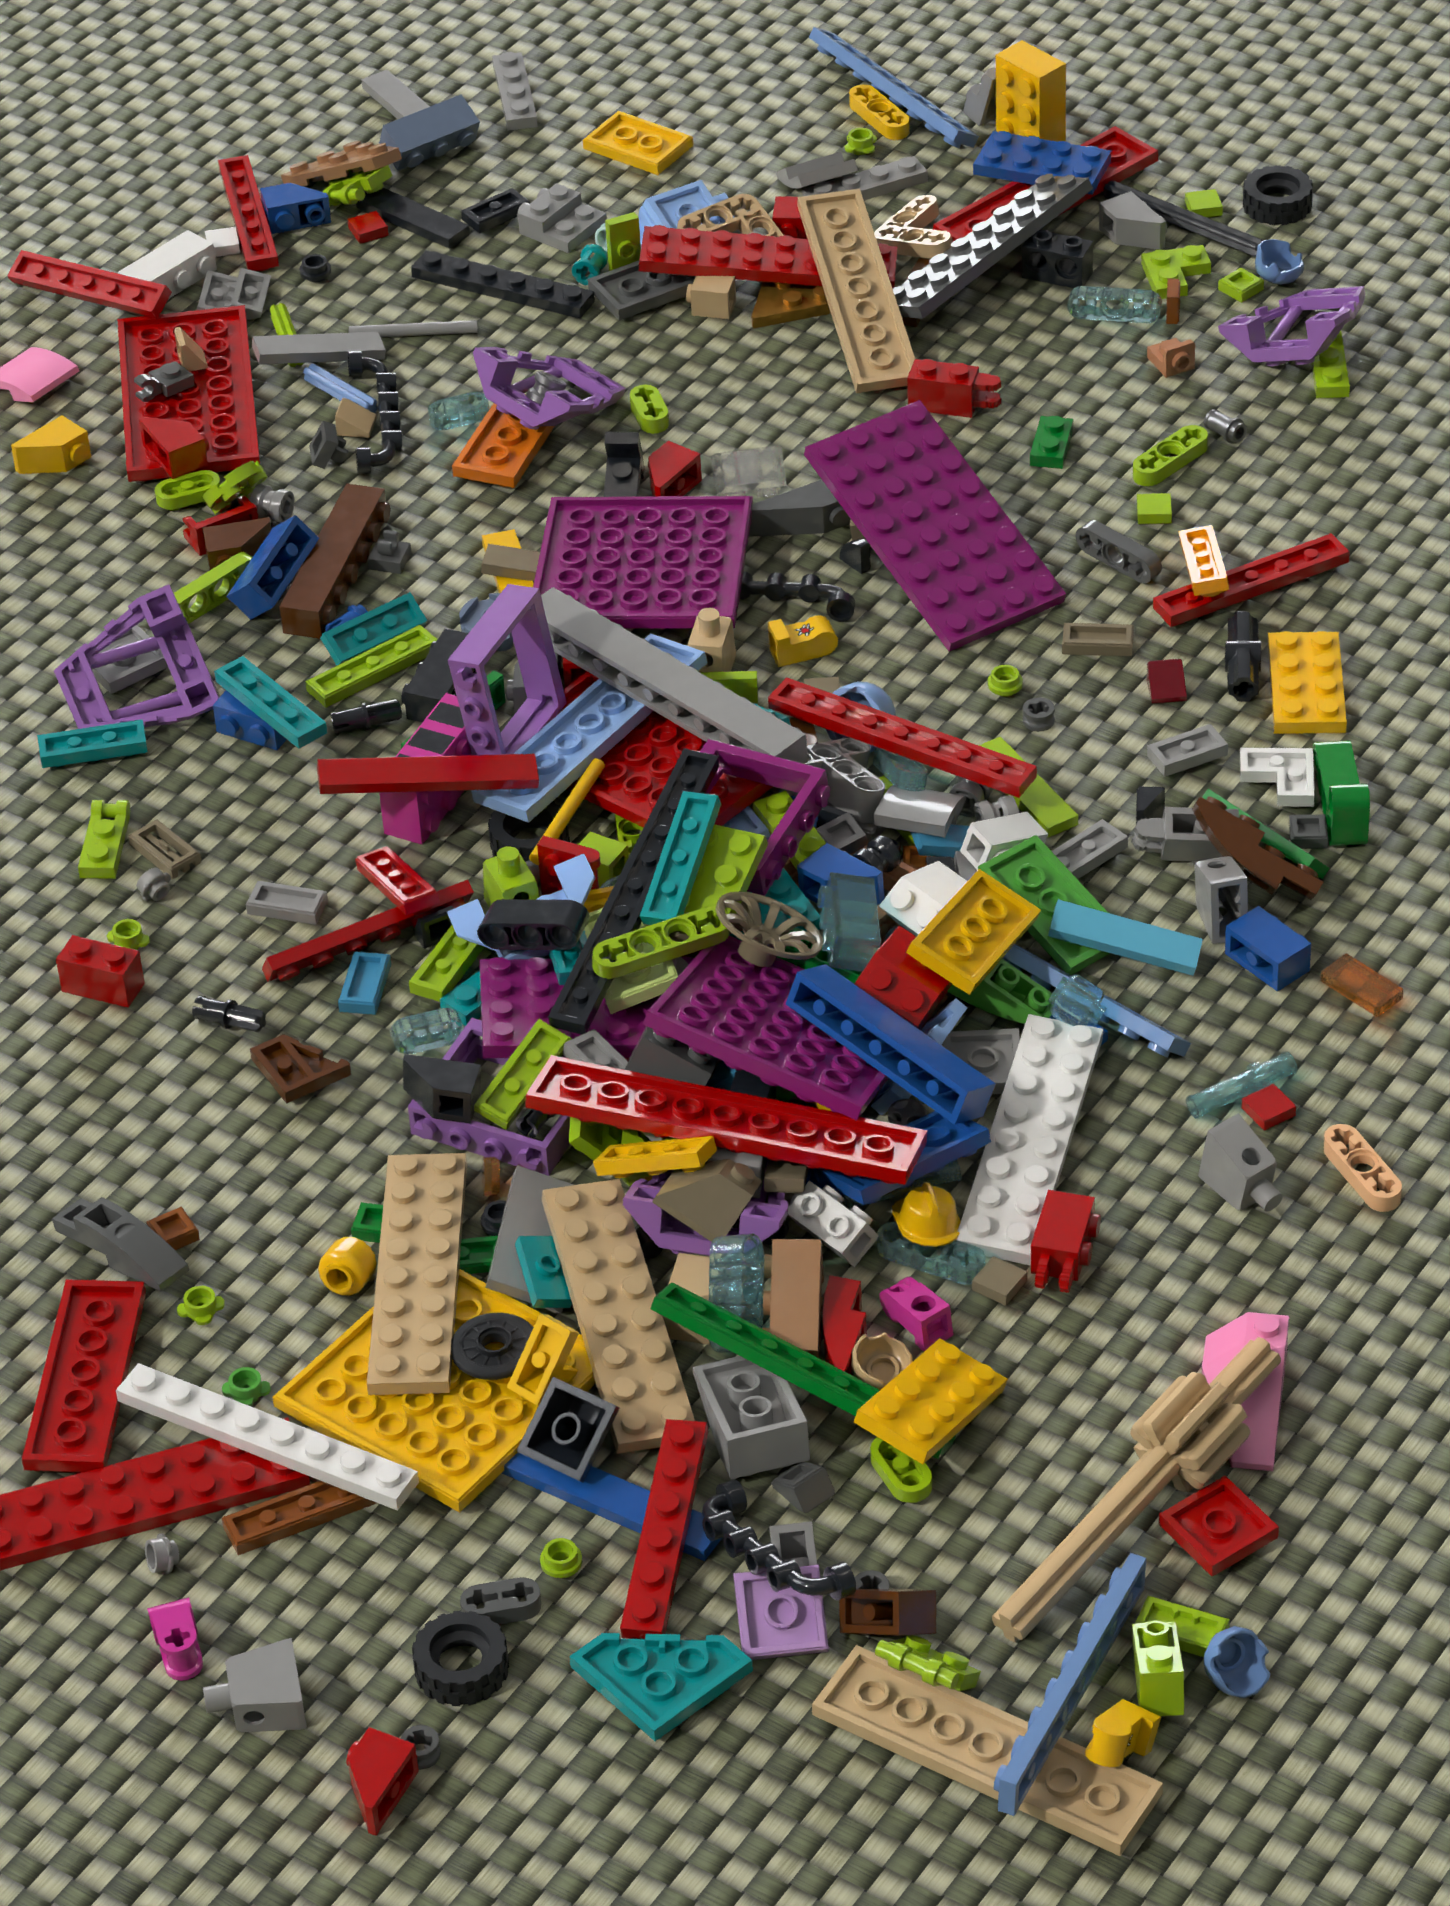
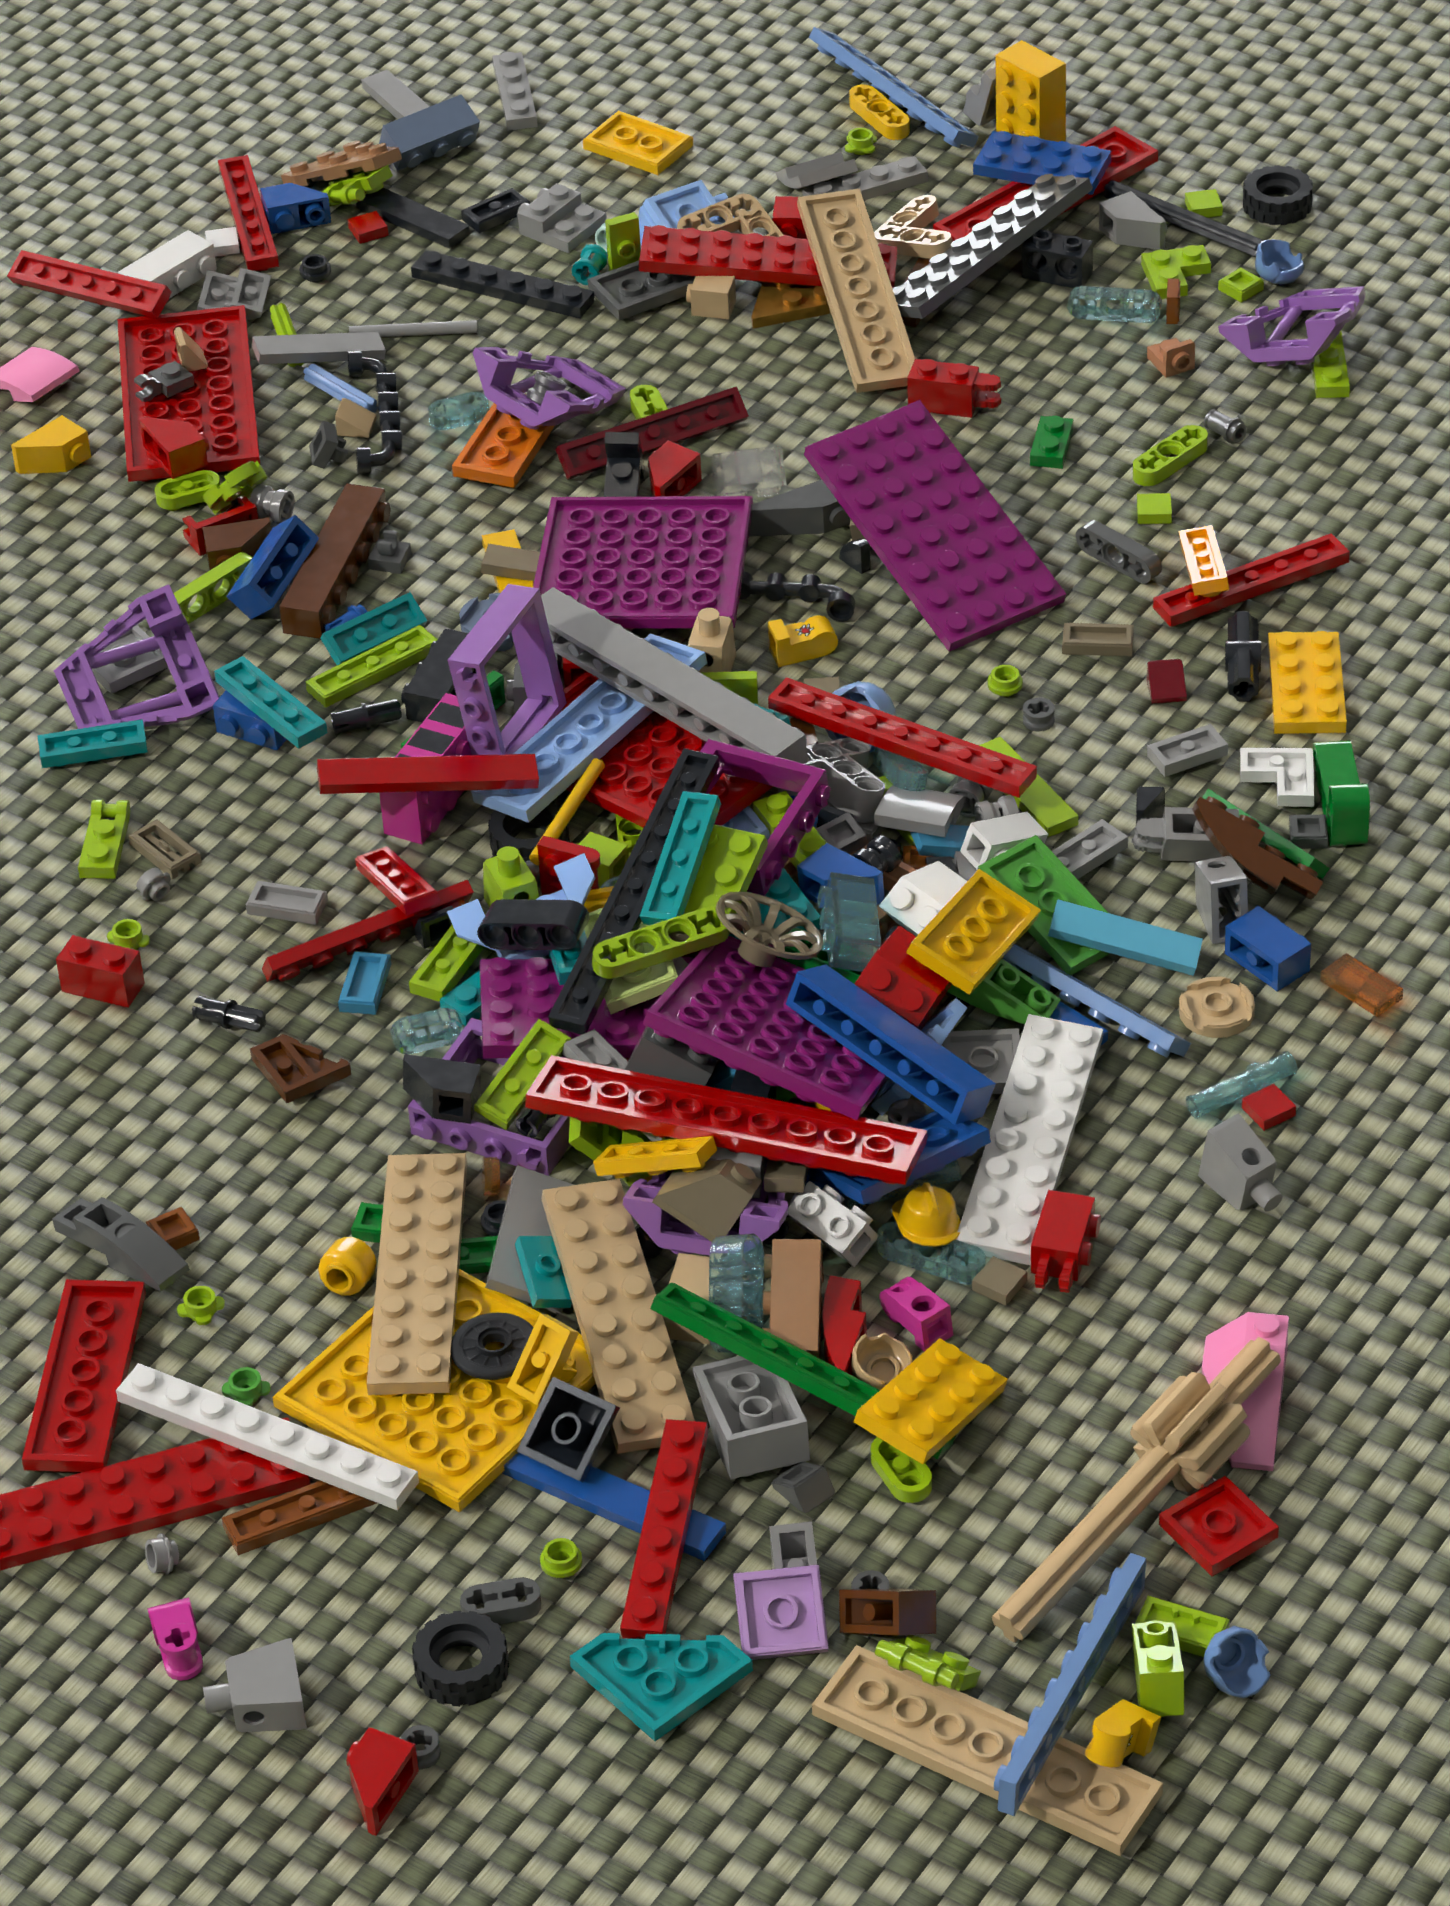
black bar [702,1479,856,1600] -> none
clear light blue head [1047,975,1107,1027] -> none
light nougat beam [1324,1124,1402,1212] -> none
none -> dark red plate [555,386,749,480]
none -> tan tile [1179,977,1255,1038]

